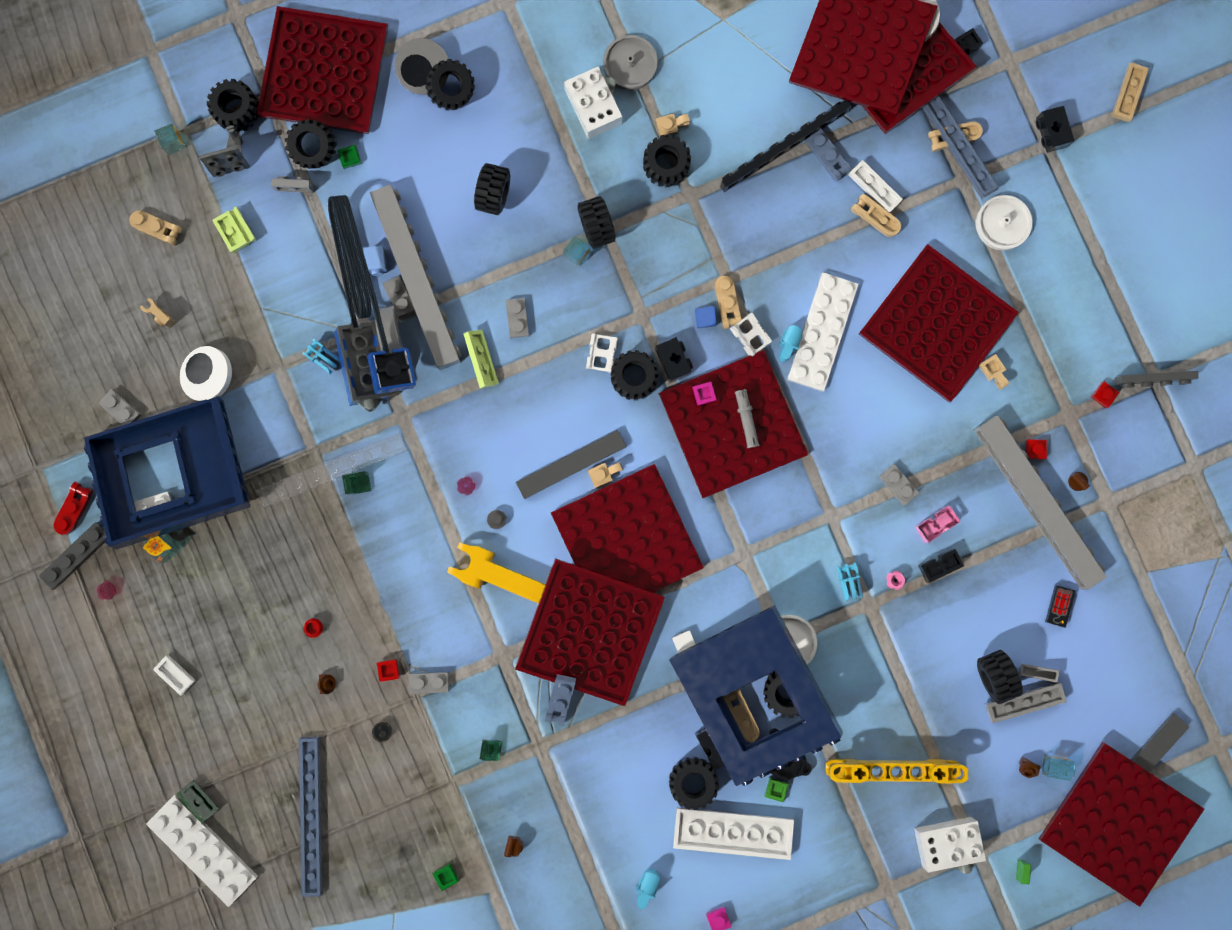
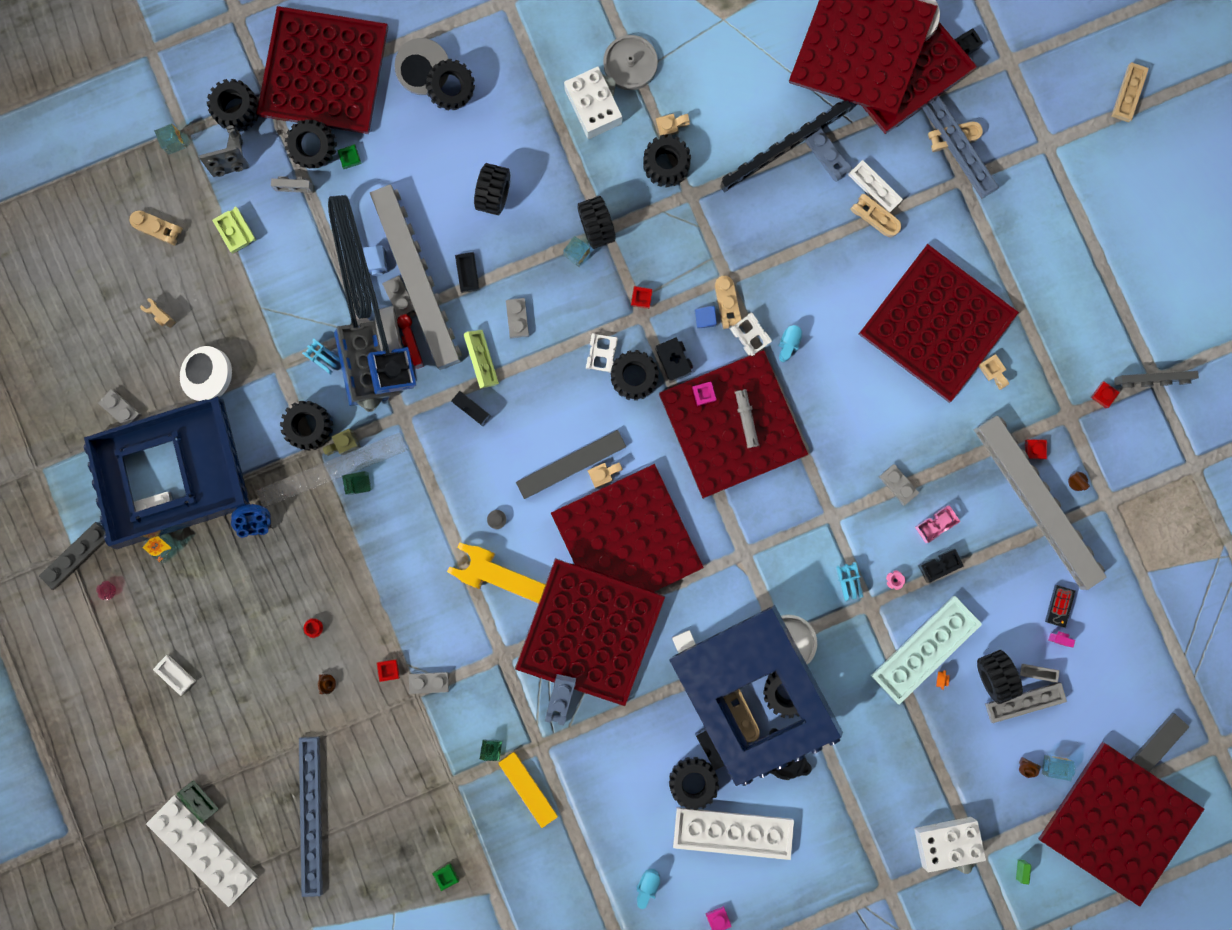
red plate [53,481,94,535] -> none
tile [372,722,392,742] -> none
clear pink plate [457,476,476,495] -> none
reddish brown plate [504,835,523,857] -> none
bright green tile [764,777,789,803] -> none
white plate [787,272,858,392] -> none
yellow piece [825,759,968,784] -> none
white piece [976,195,1032,251] -> none
black brick [1036,106,1075,153] -> none
none -> blue tile [231,504,271,538]
none -> black tyre [280,401,333,451]
none -> olive brick [322,429,361,456]
none -> red plate [397,314,424,369]
none -> black piece [451,391,491,426]
none -> black tile [455,252,480,293]
none -> yellow tile [498,751,558,828]
none -> red plate [631,286,653,309]
none -> light aqua plate [871,596,982,705]
none -> orange plate [936,670,950,690]
none -> dark pink plate [1048,631,1075,648]

